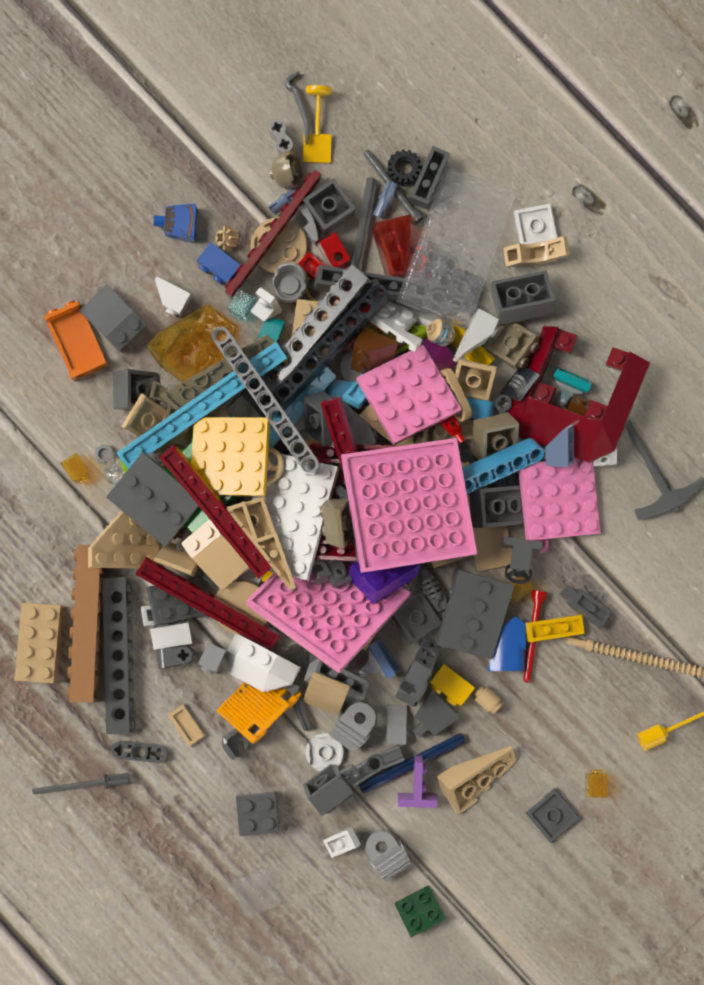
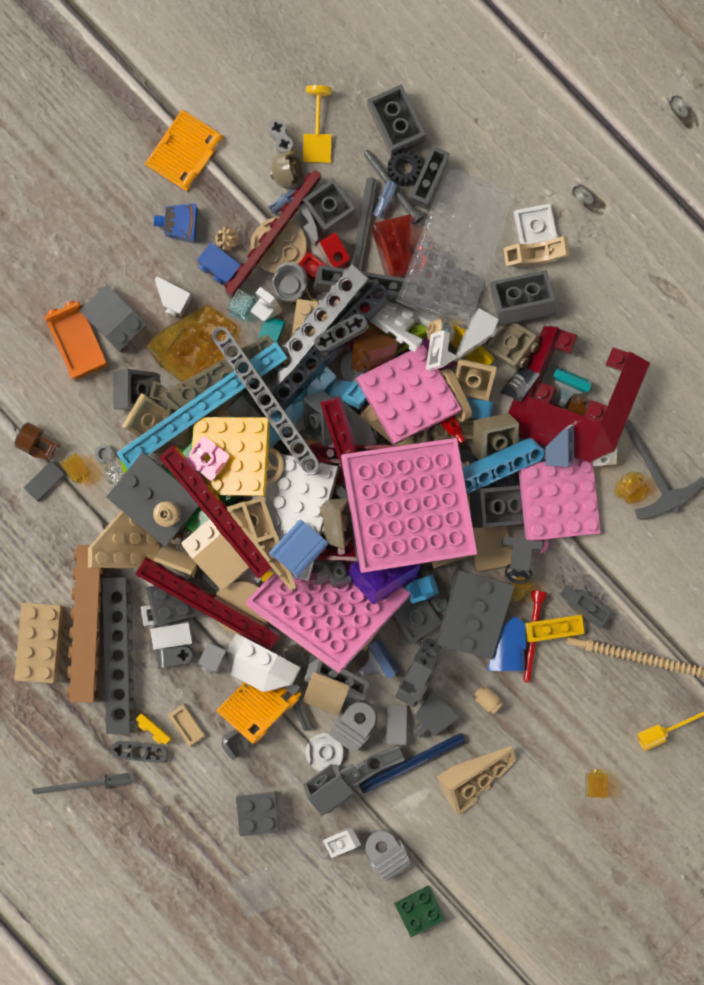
dark grey piece [285,71,311,145] -> none
medium lavender bracket [398,756,437,808] -> none
yellow brick [429,664,475,707] -> none
dark grey bush [494,395,512,413] -> none
dark grey tile [525,788,580,843] -> none
none -> reddish brown piece [14,422,61,461]
none -> dark grey tile [24,461,65,501]
none -> yellow plate [136,713,172,745]
none -> light orange window [145,109,224,192]
none -> tan head [153,501,181,527]
none -> bright pink piece [187,436,230,481]
none -> medium blue piece [269,519,328,579]
none -> dark grey beam [314,314,368,353]
none -> dark grey brick [367,84,426,155]
none -> dark azure panel [405,574,439,603]
none -> white slope [426,330,457,371]
none -> clear yellow piece [614,471,649,504]

